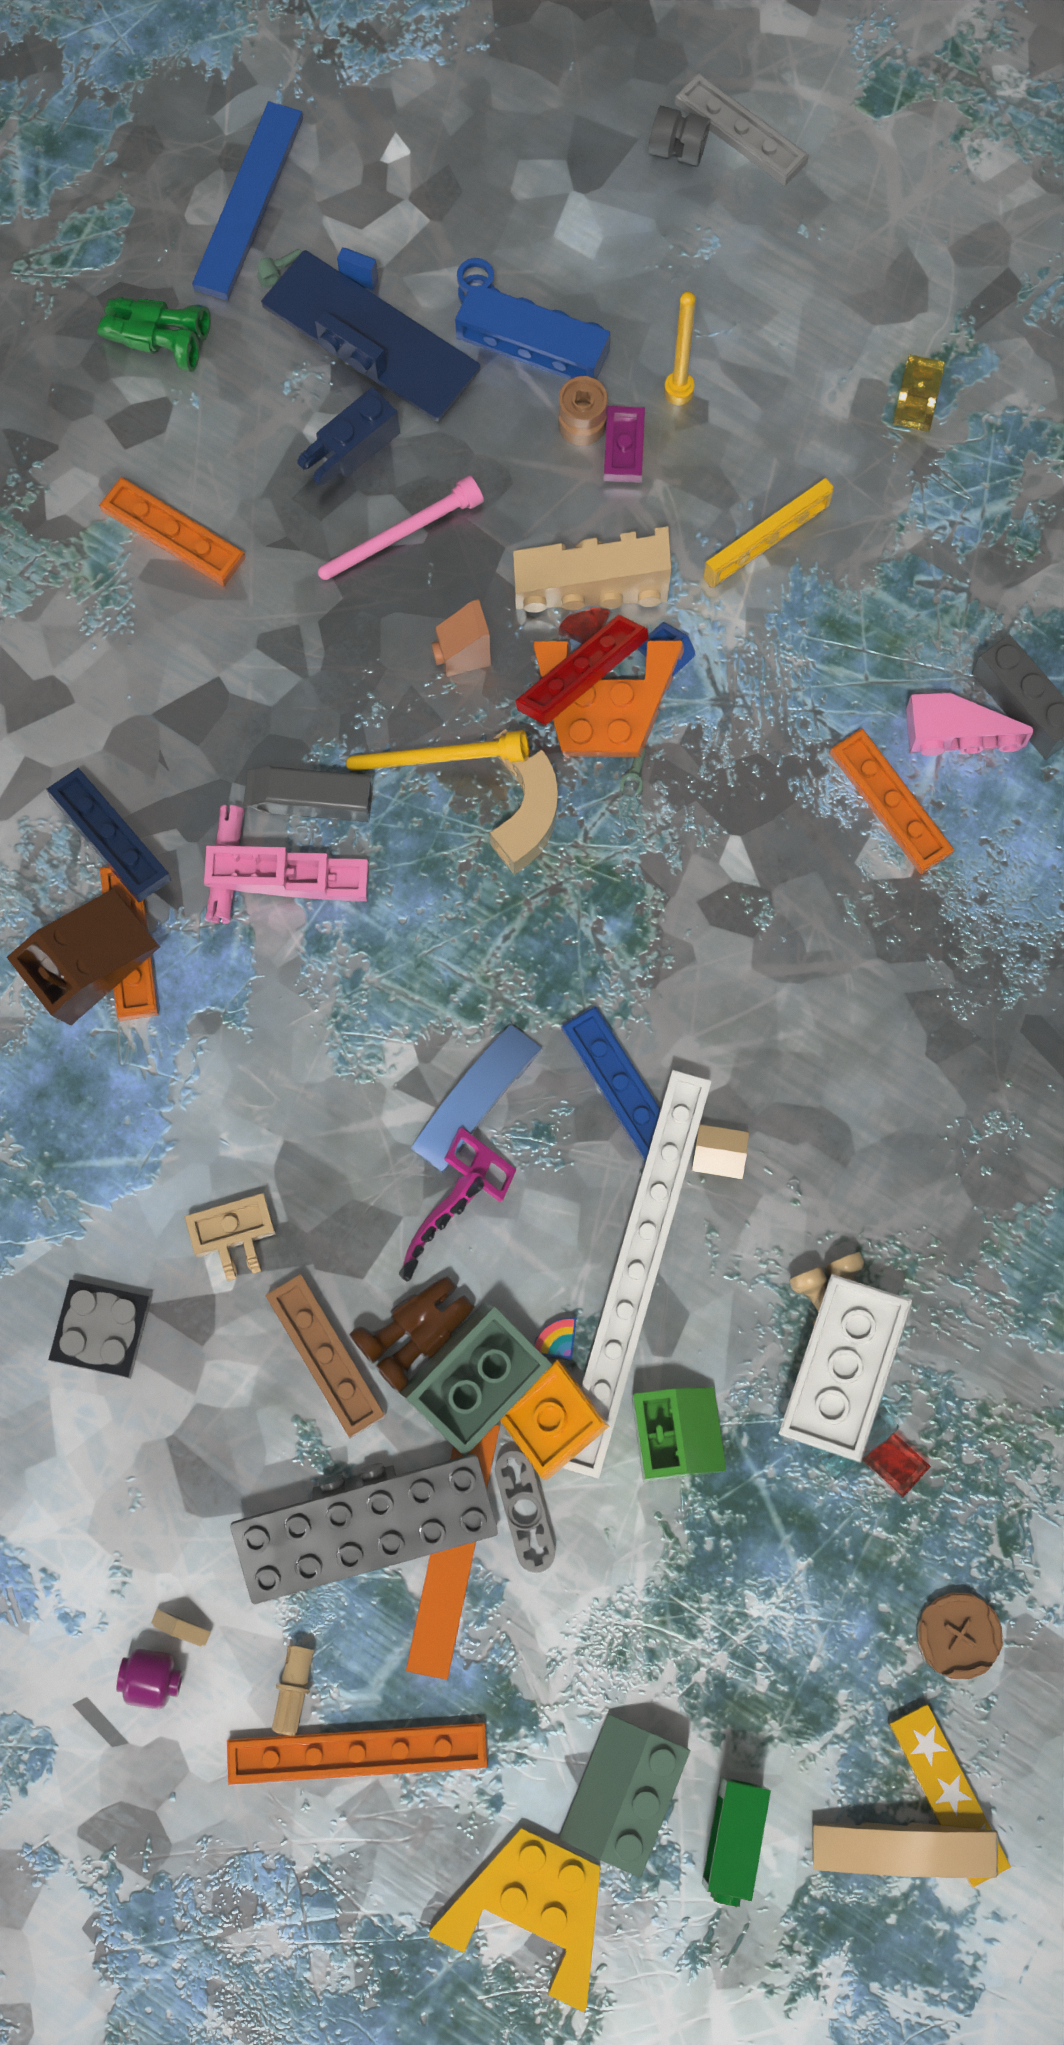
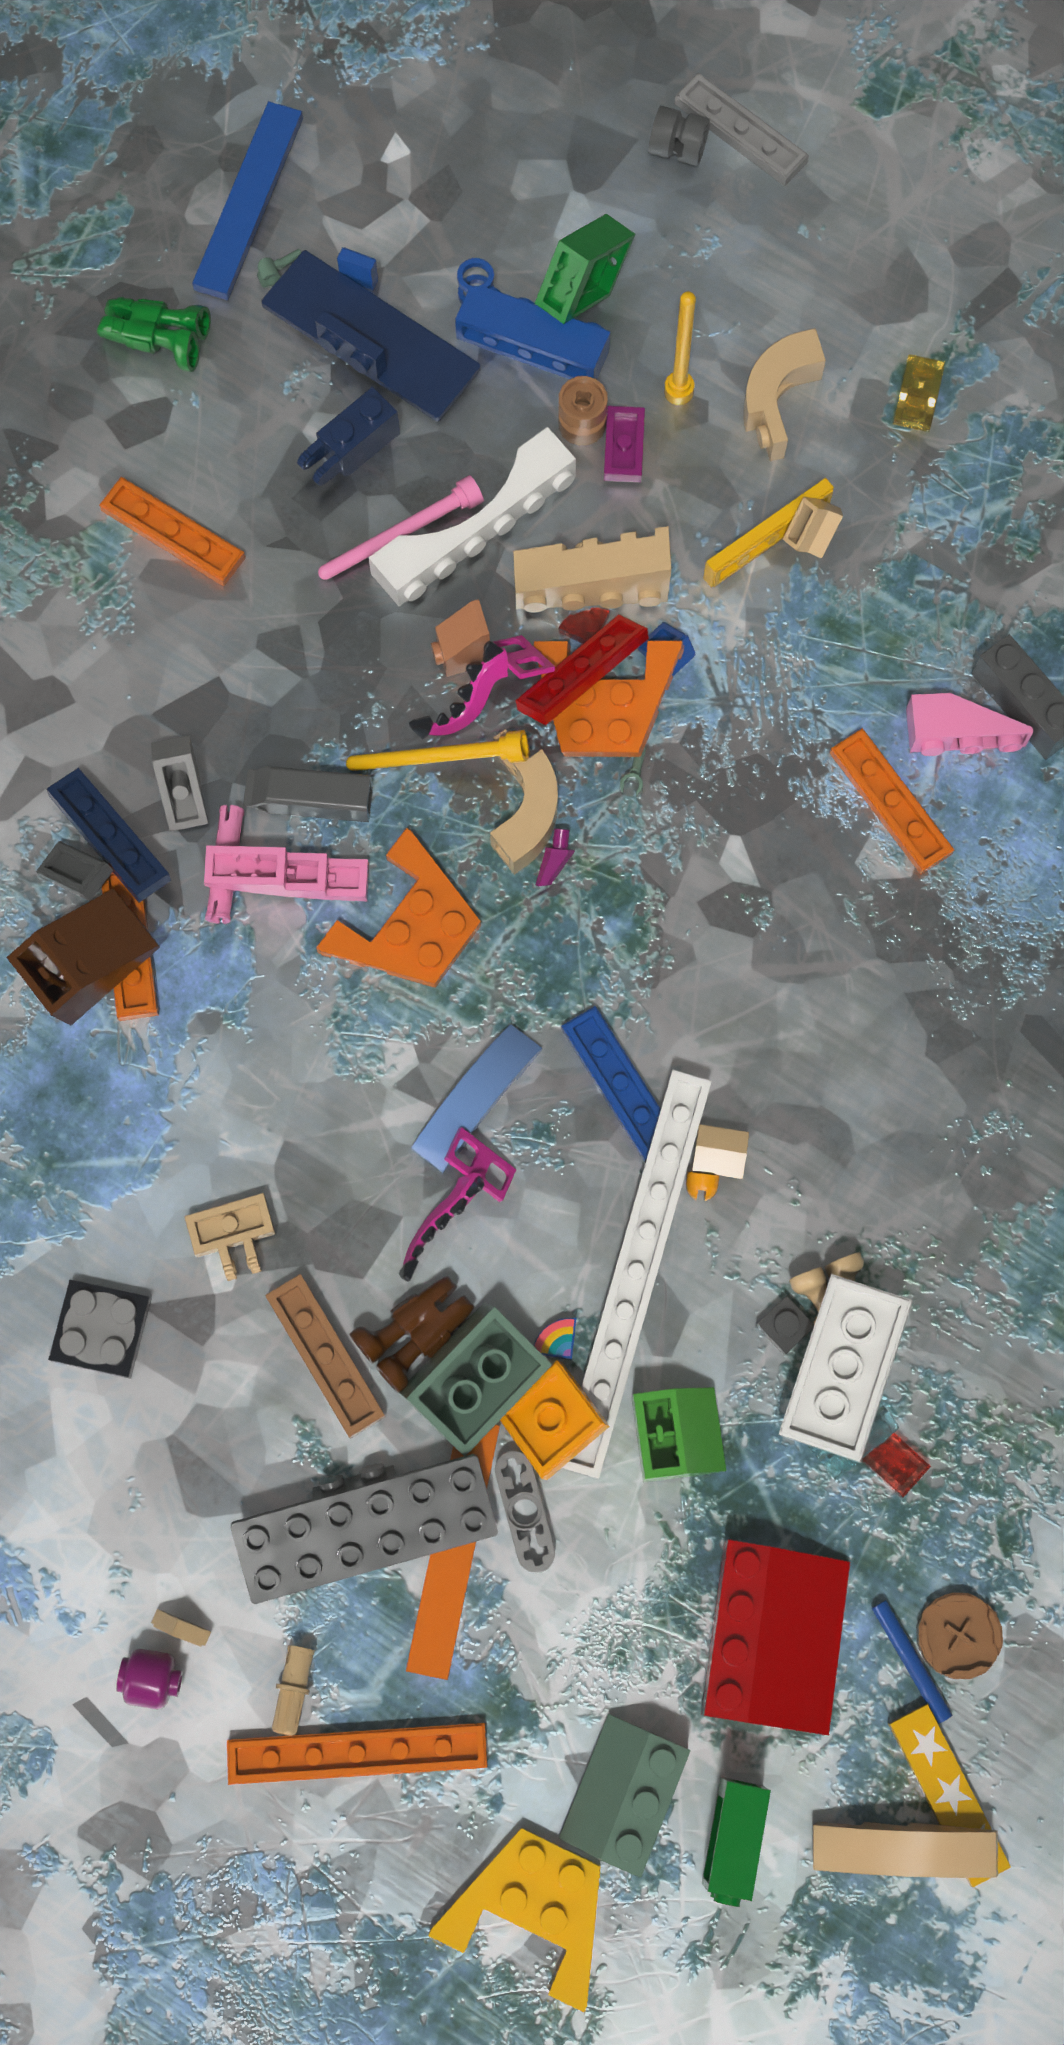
none -> dark grey tile [36,841,113,901]
none -> light grey slope [151,735,208,831]
none -> orange wing [316,828,481,988]
none -> white arch [369,427,576,606]
none -> dark pink piece [409,635,555,740]
none -> green window [535,214,636,324]
none -> magenta bar [535,828,575,886]
none -> light orange hinge [686,1171,720,1201]
none -> red slope [701,1540,850,1736]
none -> tan arch [743,328,826,461]
none -> dark grey plate [756,1296,814,1356]
none -> tan piece [783,497,843,558]
none -> blue bar [871,1600,953,1724]

